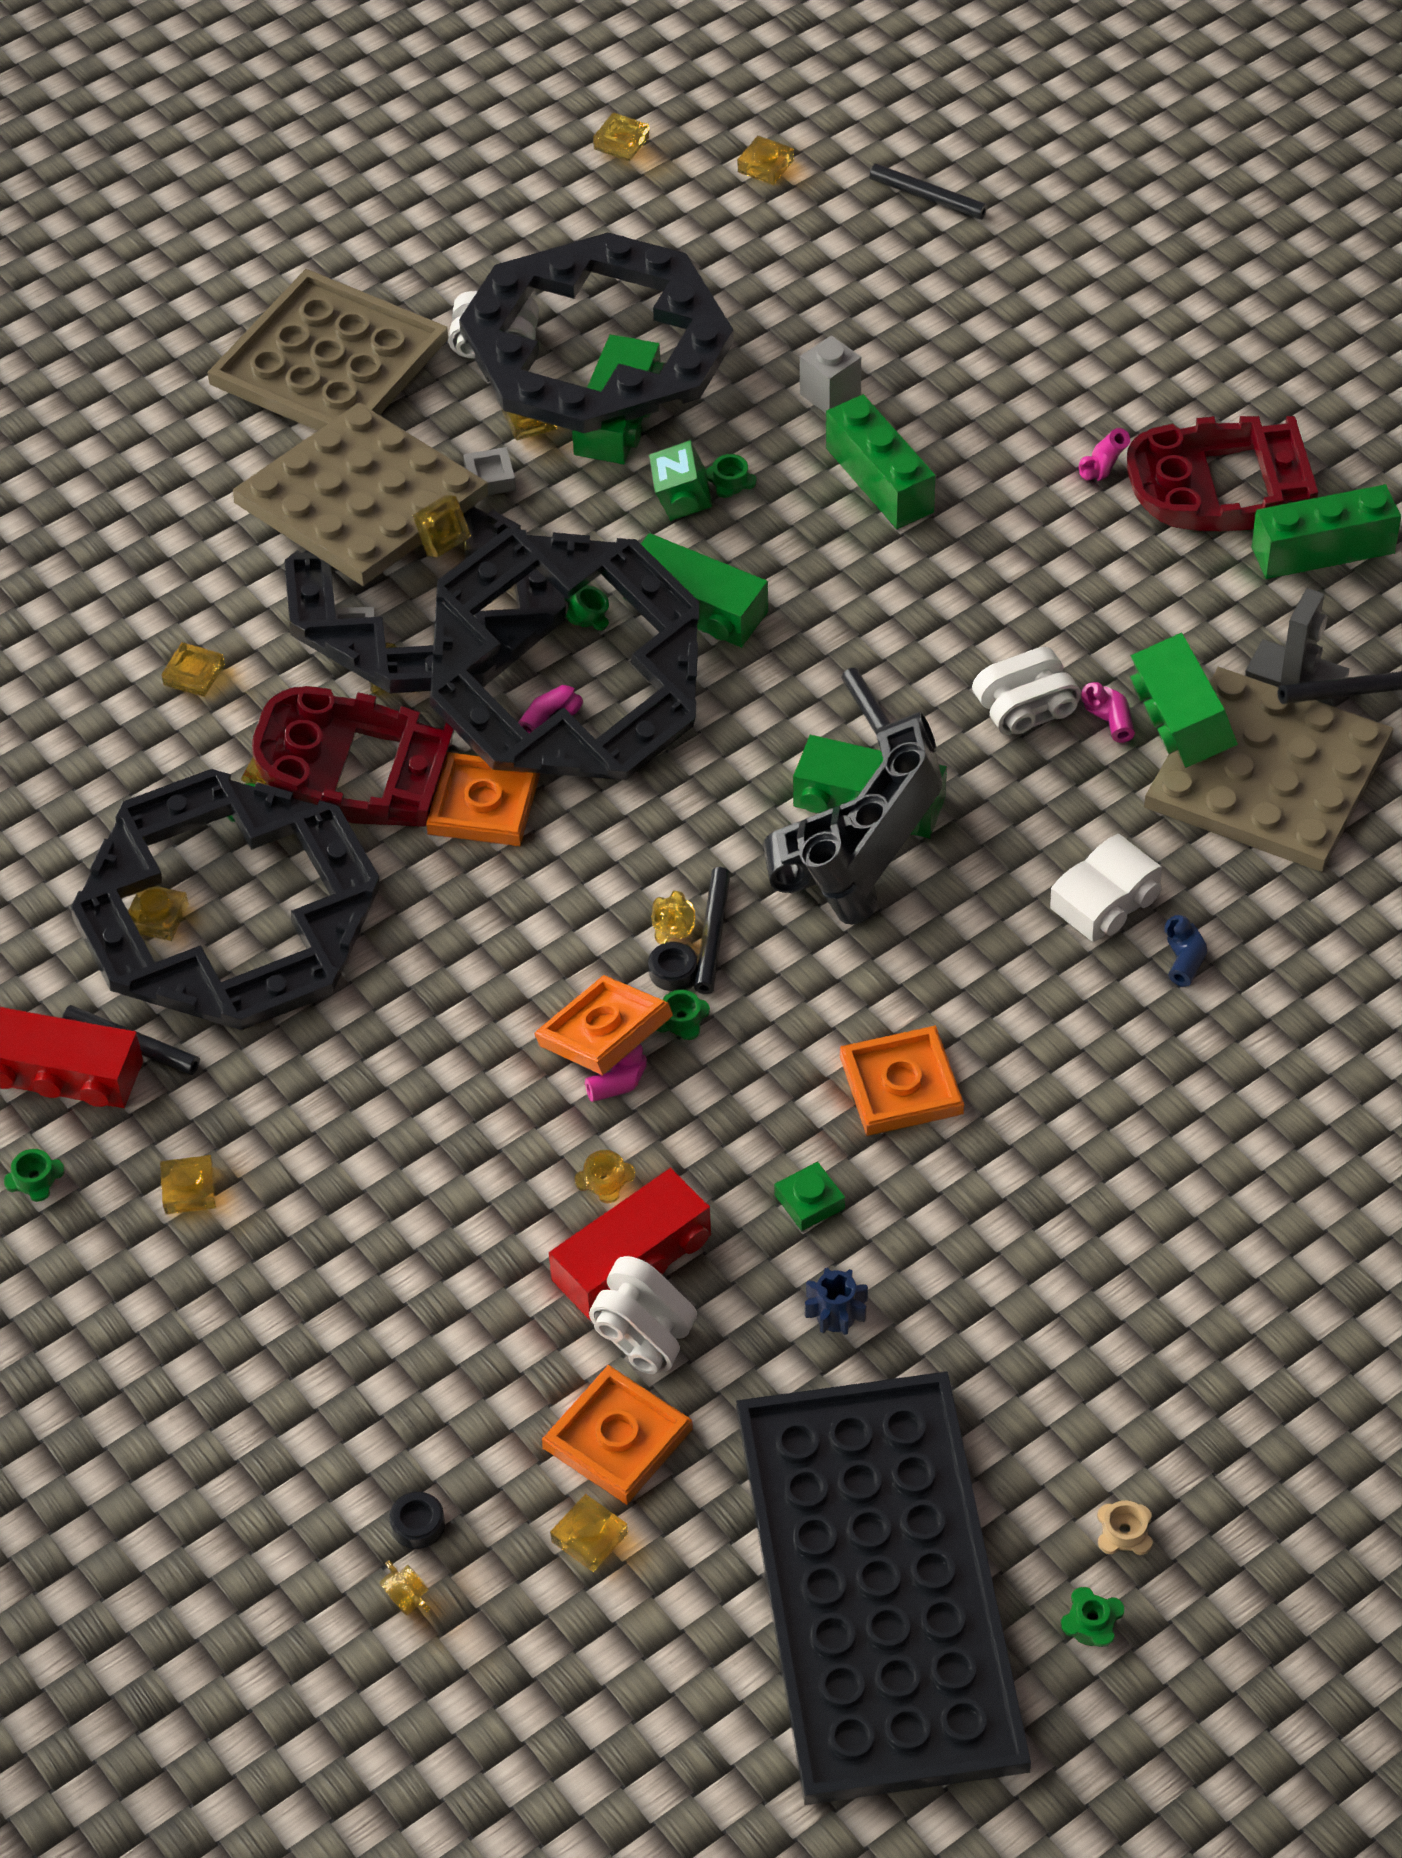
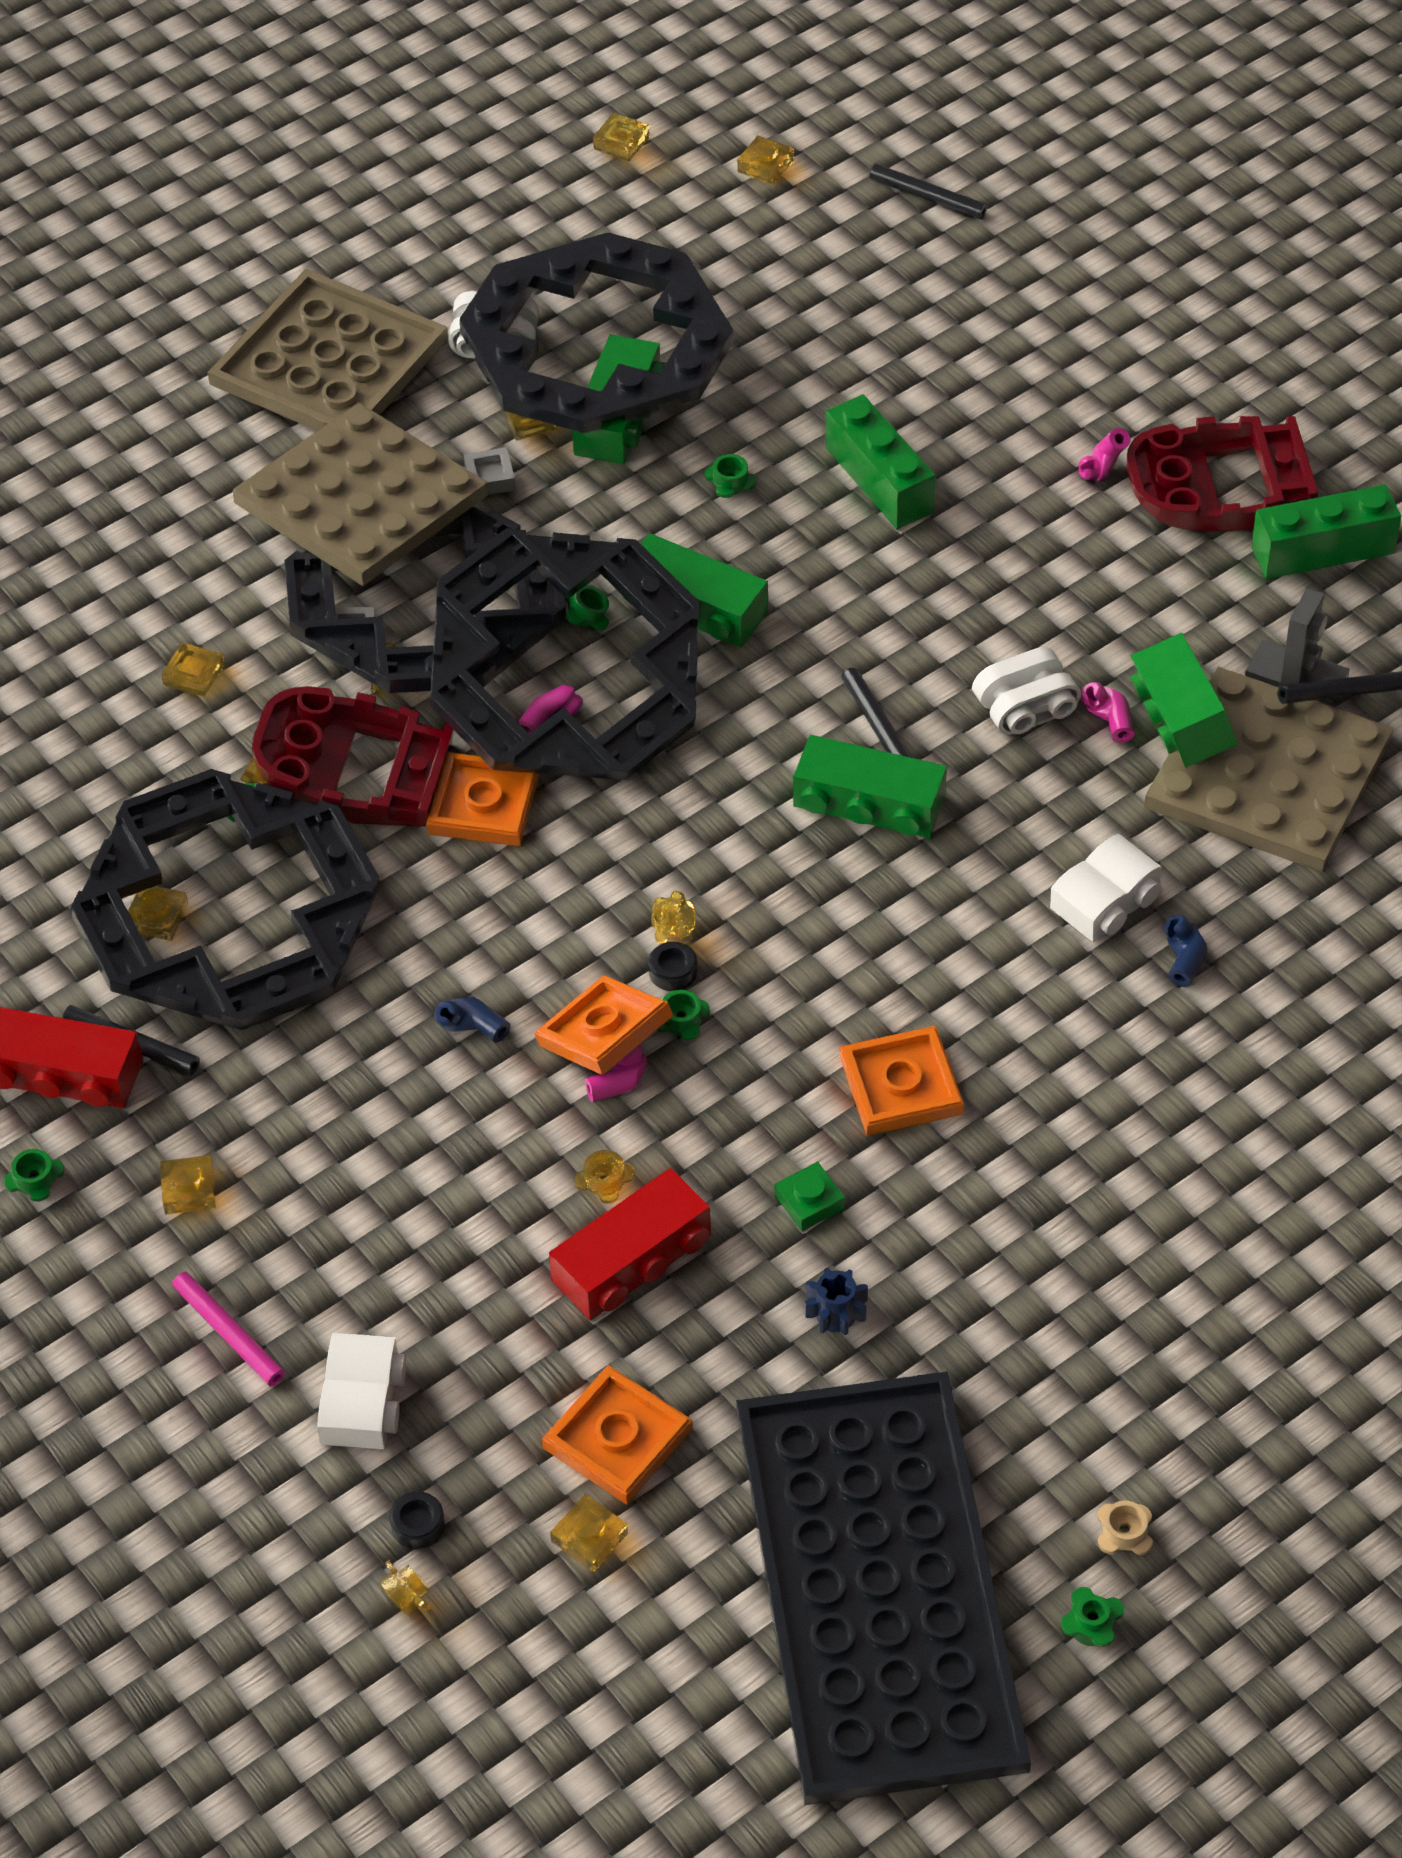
clear yellow plate [412,495,471,557] -> none
white brick [589,1256,697,1374] -> none
green brick [649,440,712,521] -> none
black piece [694,867,731,994] -> none
black connector [763,711,942,925] -> none
light grey brick [799,335,862,413] -> none
none -> dark pink piece [172,1271,285,1387]
none -> white brick [317,1333,406,1449]
none -> dark blue arm [434,997,511,1043]

